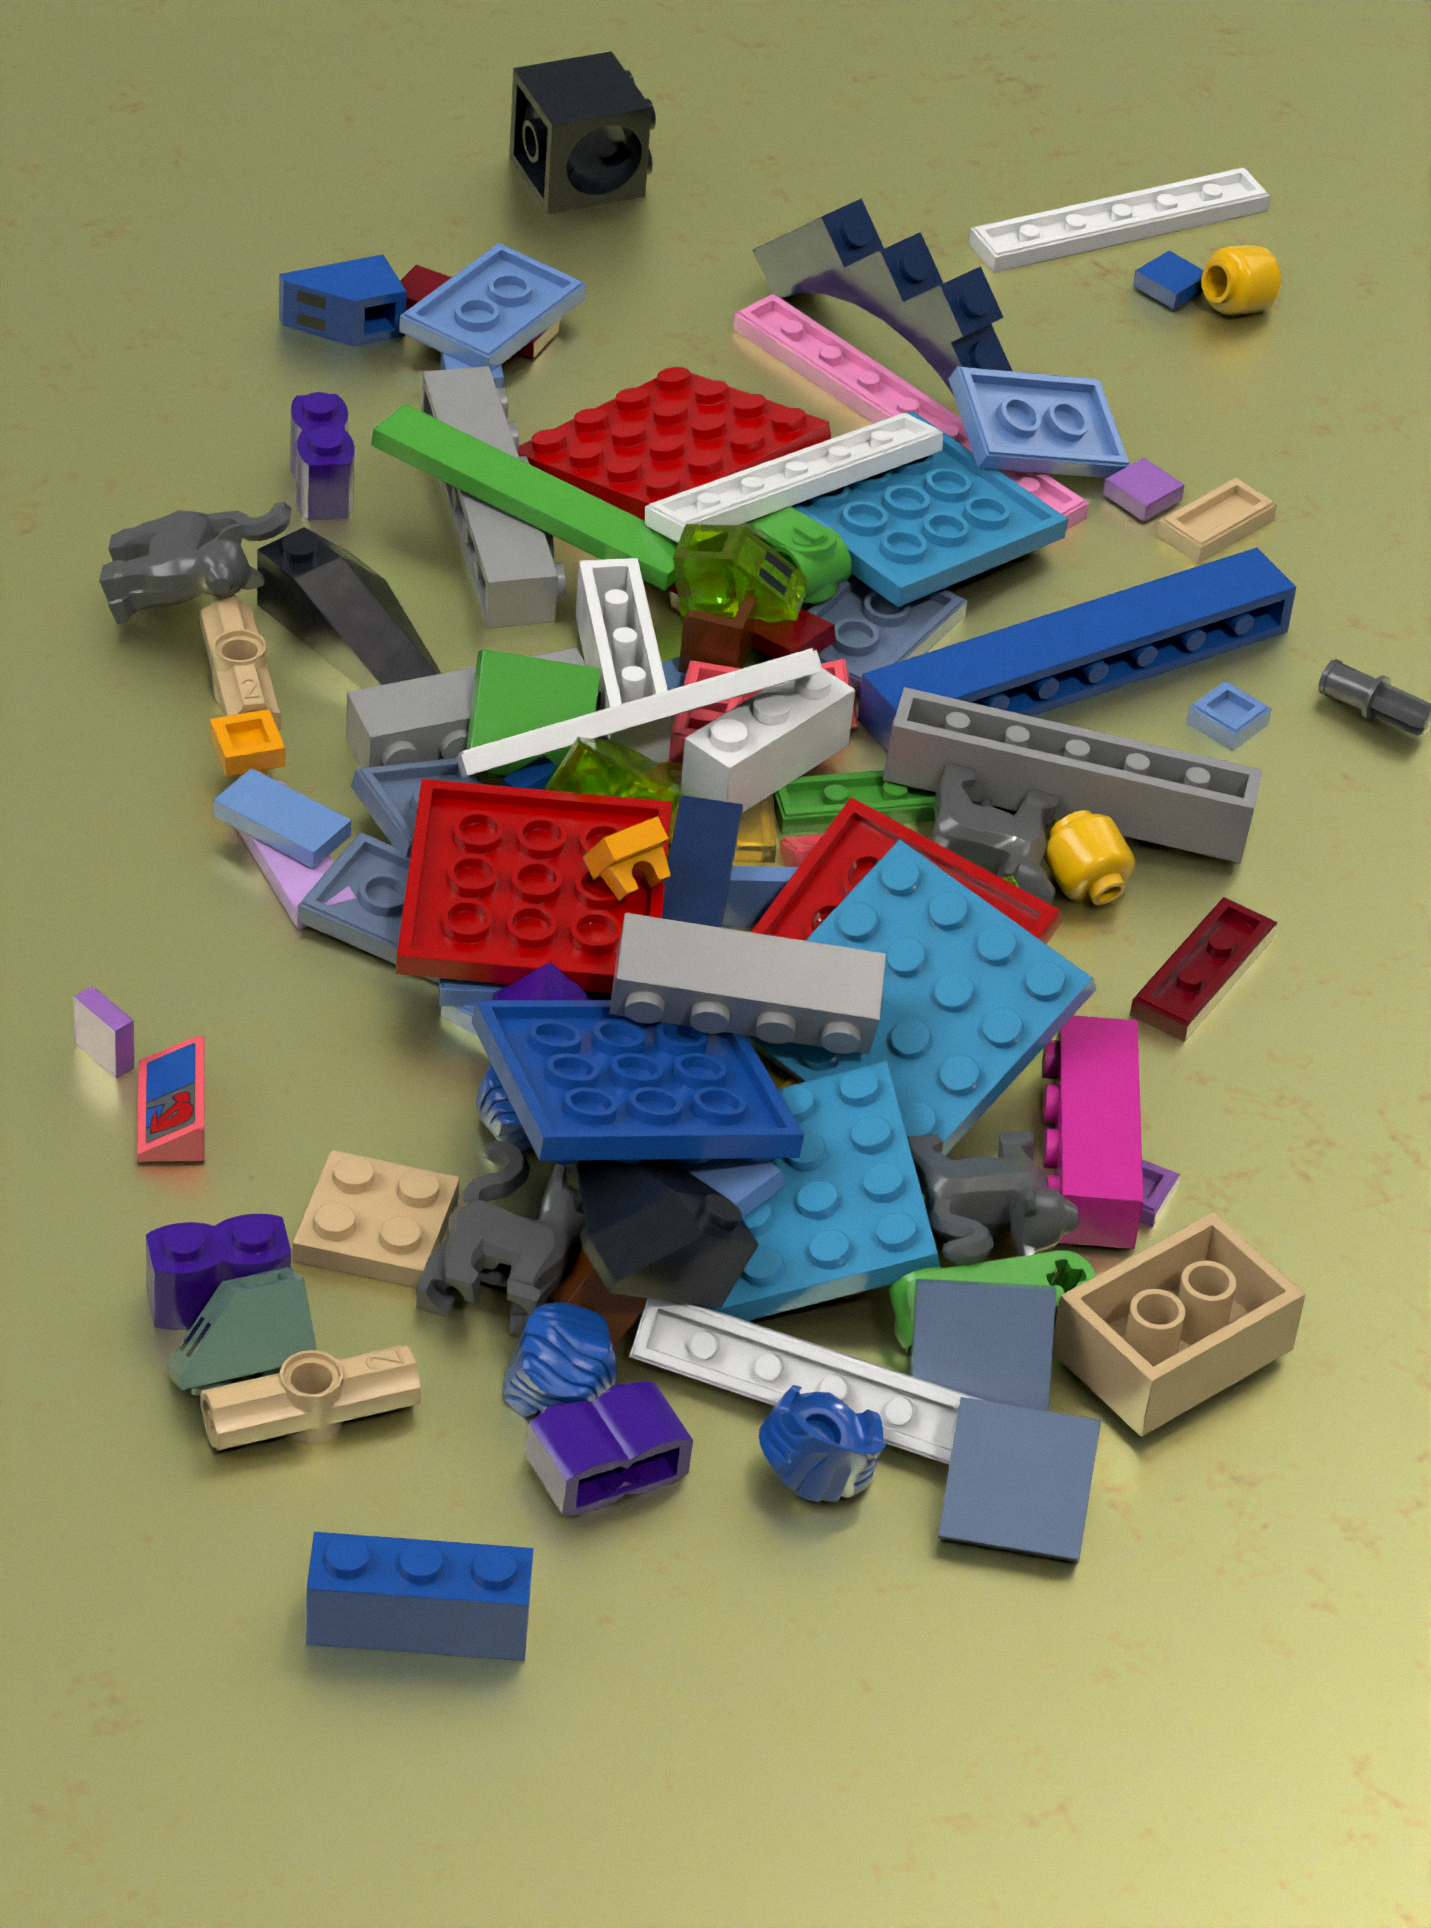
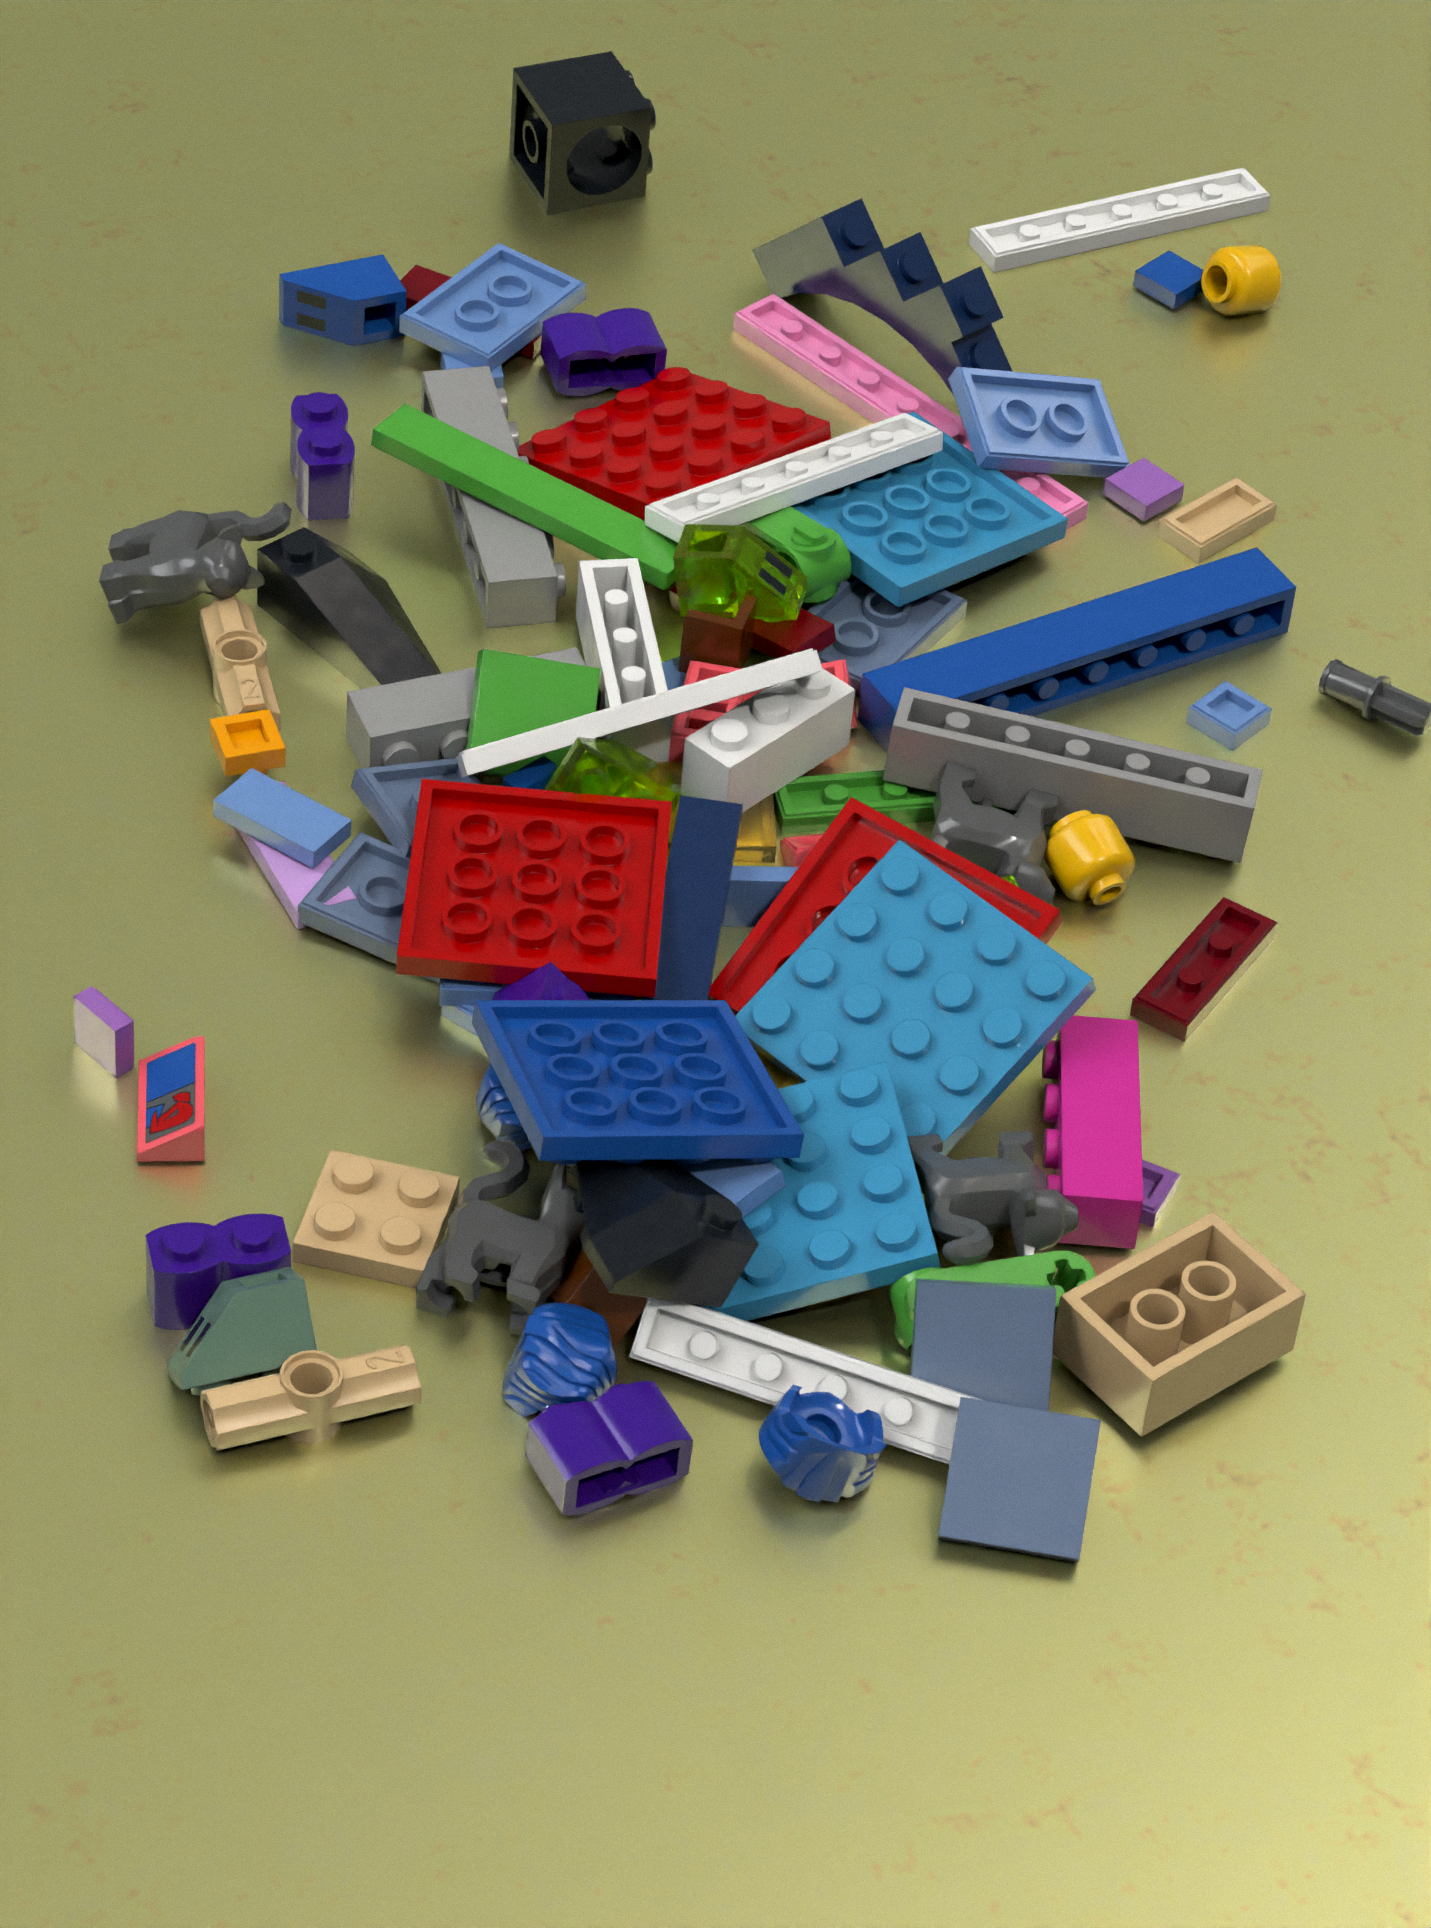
blue brick [306,1532,534,1661] -> none
light orange tile [583,816,671,901] -> none
light grey brick [609,913,886,1054] -> none
none -> dark purple brick [540,308,667,396]

